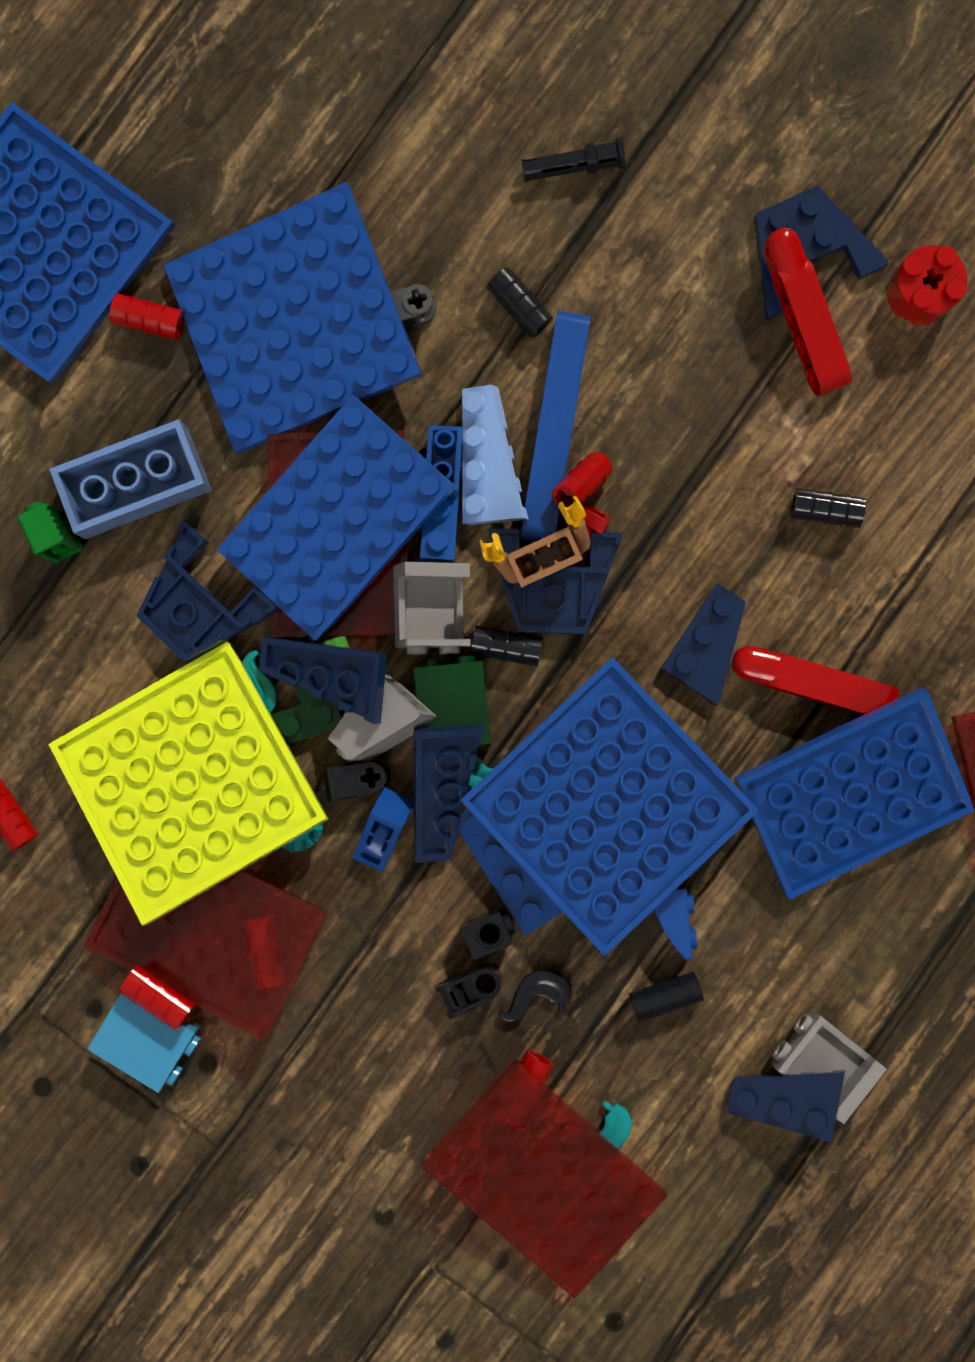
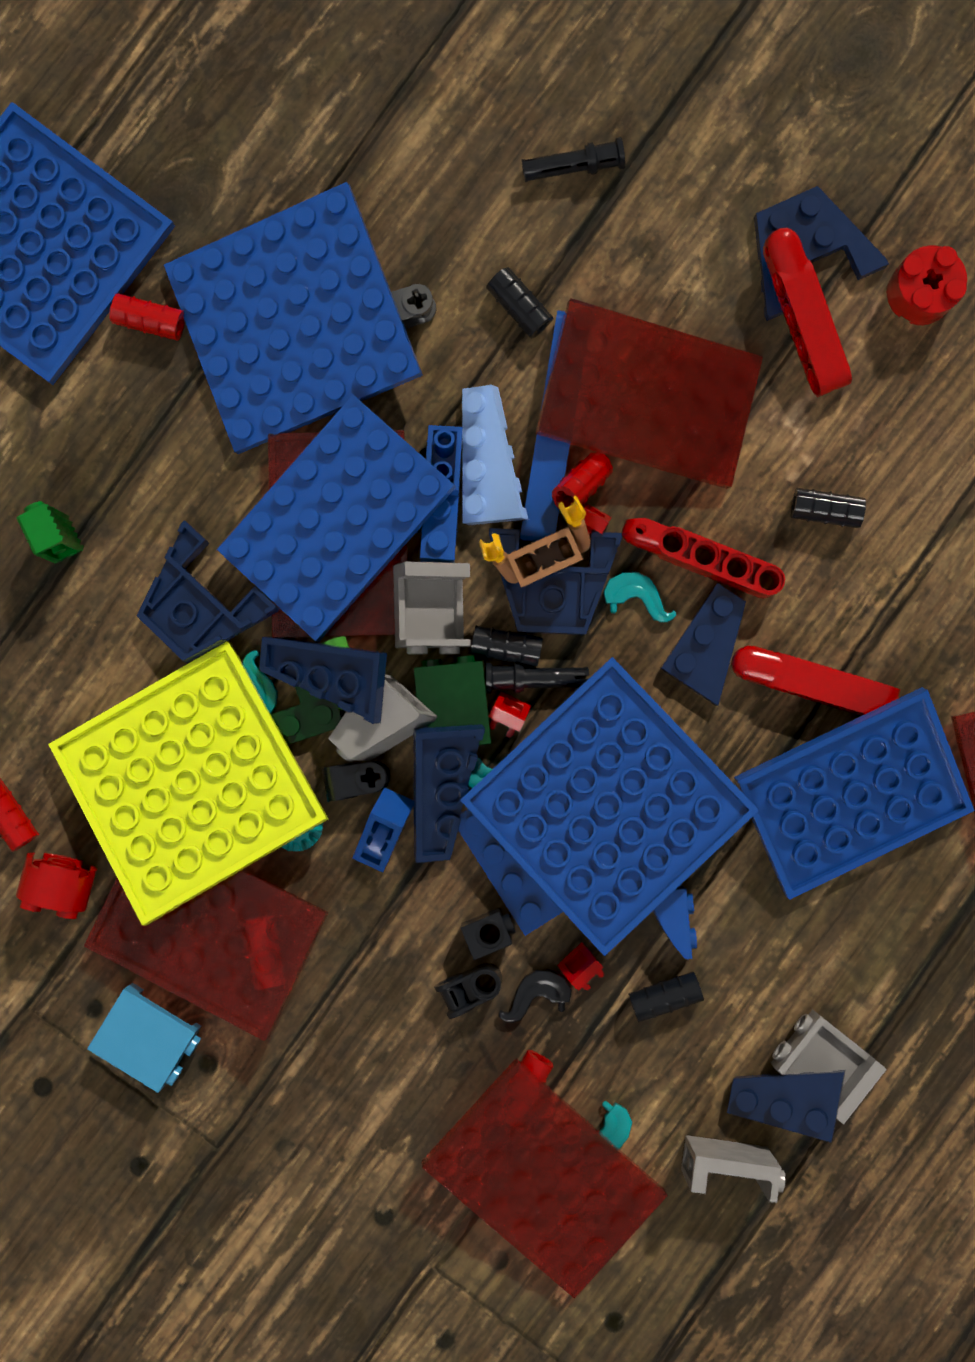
medium blue brick [49,419,212,539] -> none
red axle [118,965,196,1031] -> none
none -> red brick [16,852,97,919]
none -> black pin [485,663,589,693]
none -> red tile [489,691,531,738]
none -> clear red plate [535,298,763,489]
none -> red tile [557,942,604,991]
none -> teal piece [603,572,677,623]
none -> red piece [622,518,786,599]
none -> light grey panel [681,1135,785,1203]

